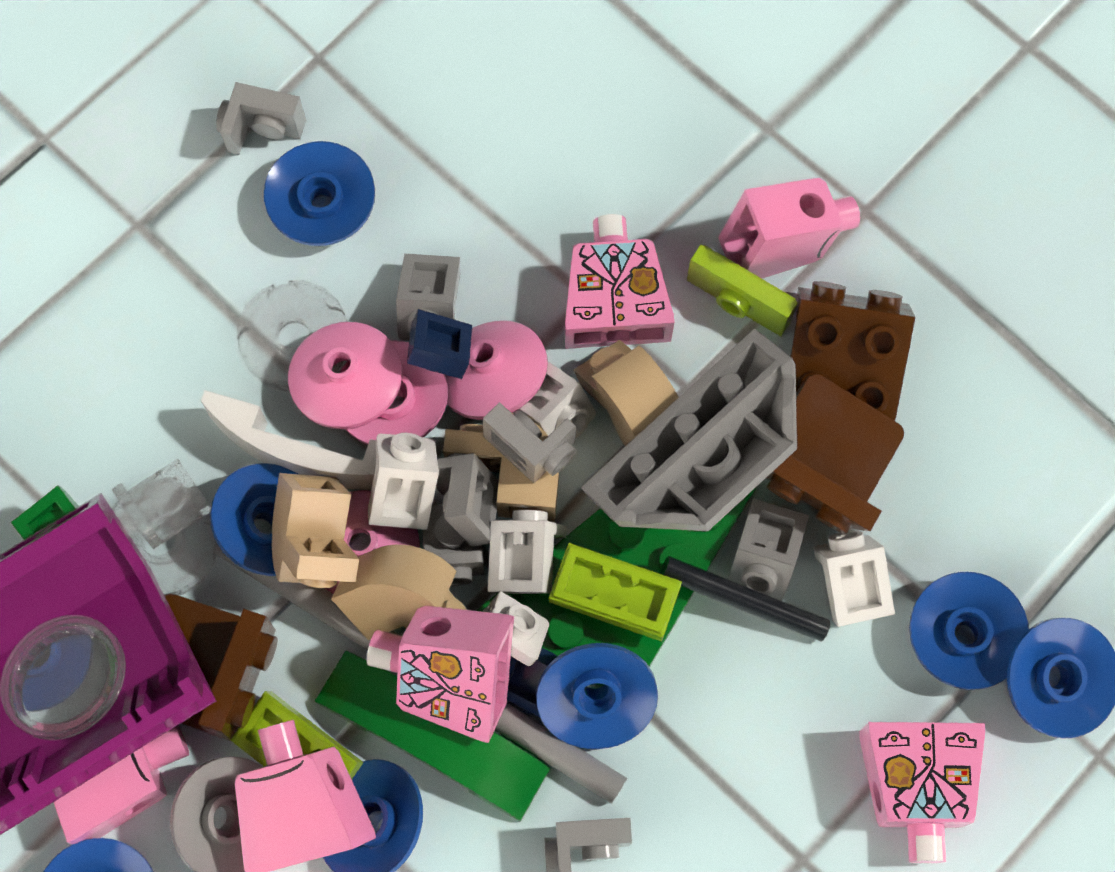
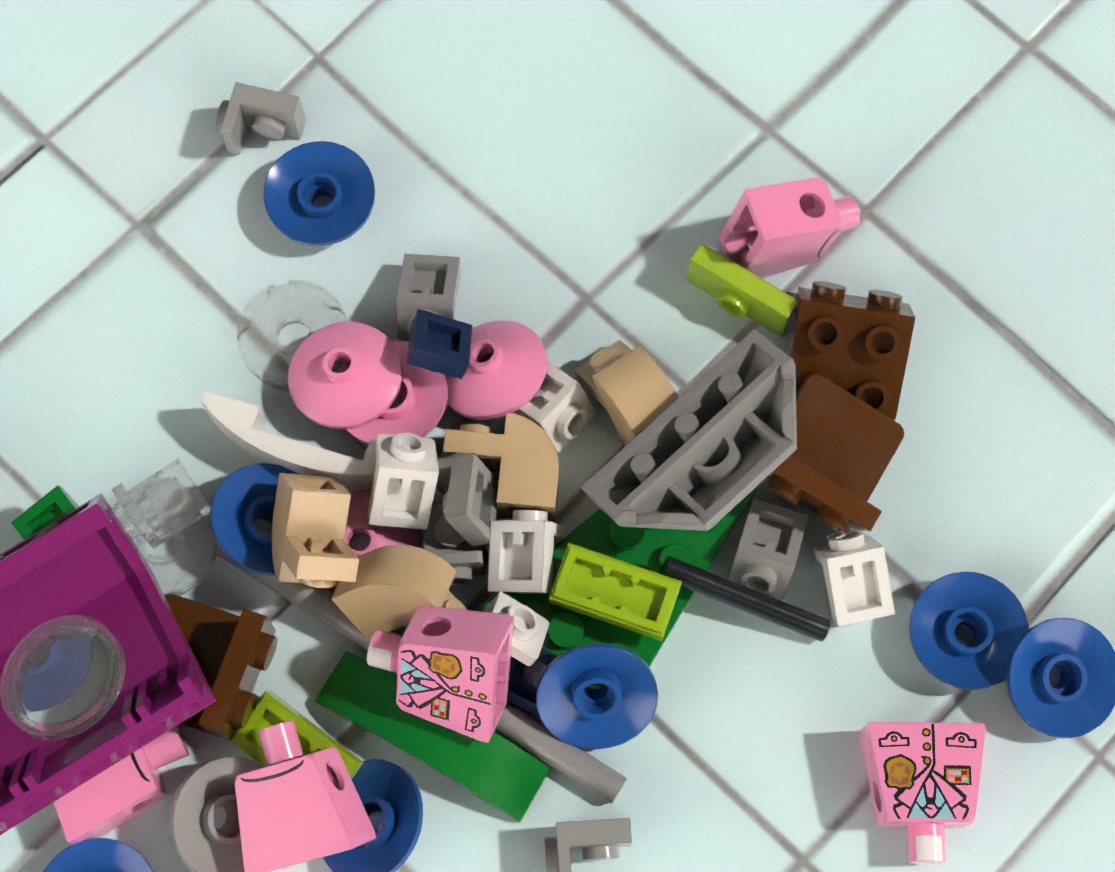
light grey bracket [483,402,576,483] -> none
bright pink torso [565,214,675,349] -> none

